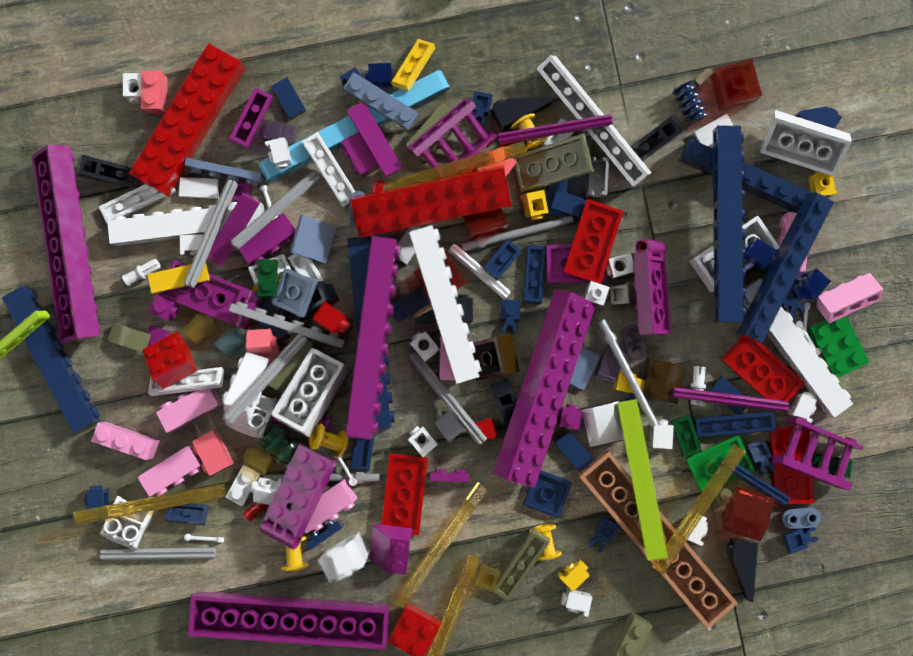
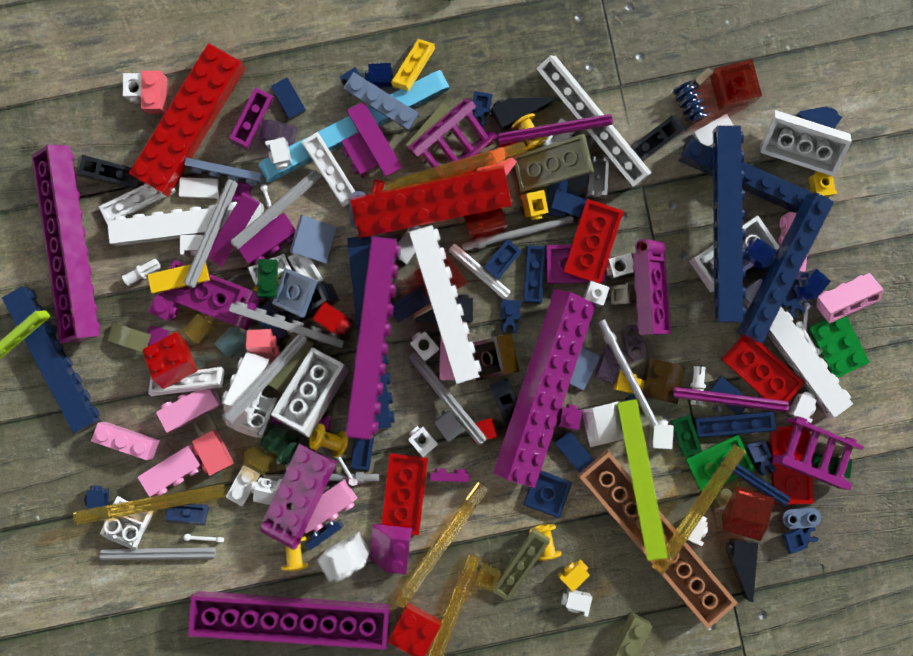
red pin [243,502,268,522] -> none
dark blue plate [589,516,621,553] -> none

